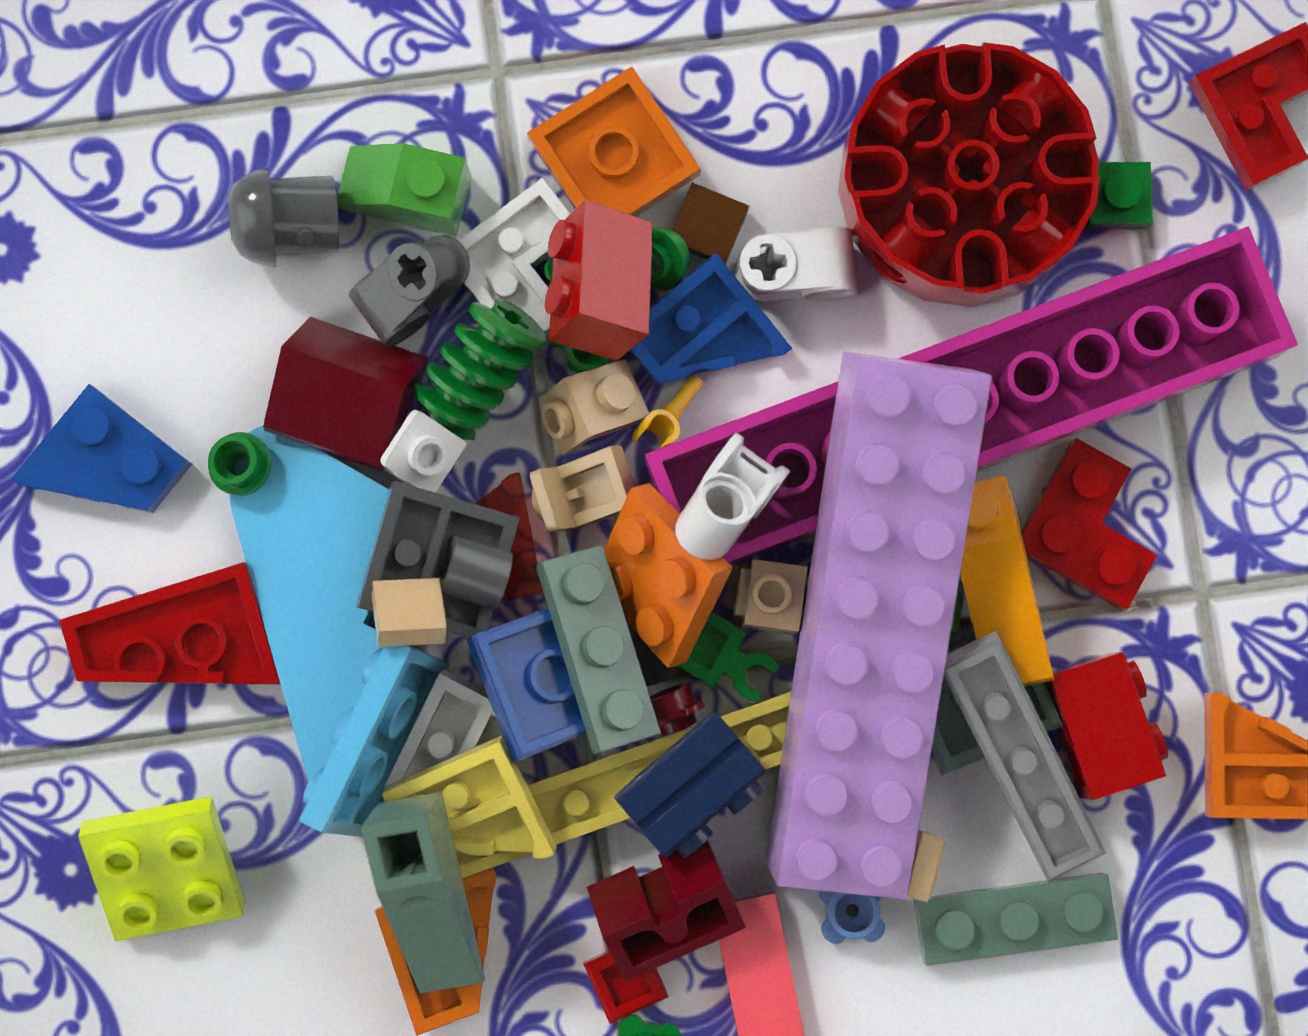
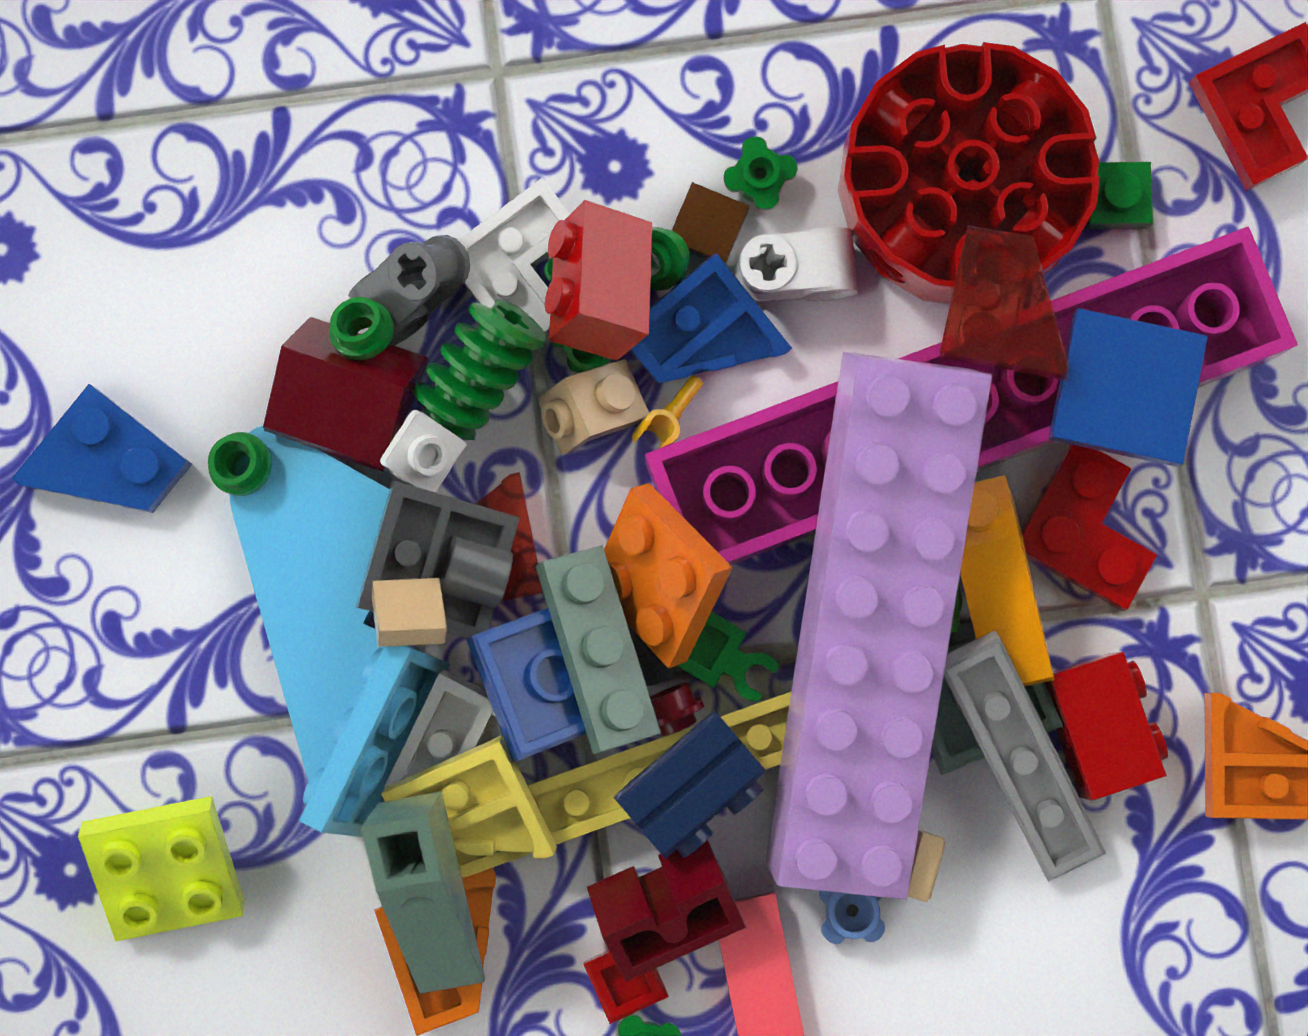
red wing [59,562,281,685] -> none
dark grey piece [228,167,340,267] -> none
bright green slope [337,143,472,237] -> none
orange plate [527,66,701,217] -> none
tan bracket [530,445,635,533] -> none
white piece [675,432,790,560] -> none
tan window [731,559,807,634] -> none
sand green plate [914,873,1118,966] -> none
none -> green plate [329,297,394,360]
none -> green plate [723,136,798,211]
none -> clear red wing [940,226,1070,381]
none -> blue tile [1048,308,1208,467]

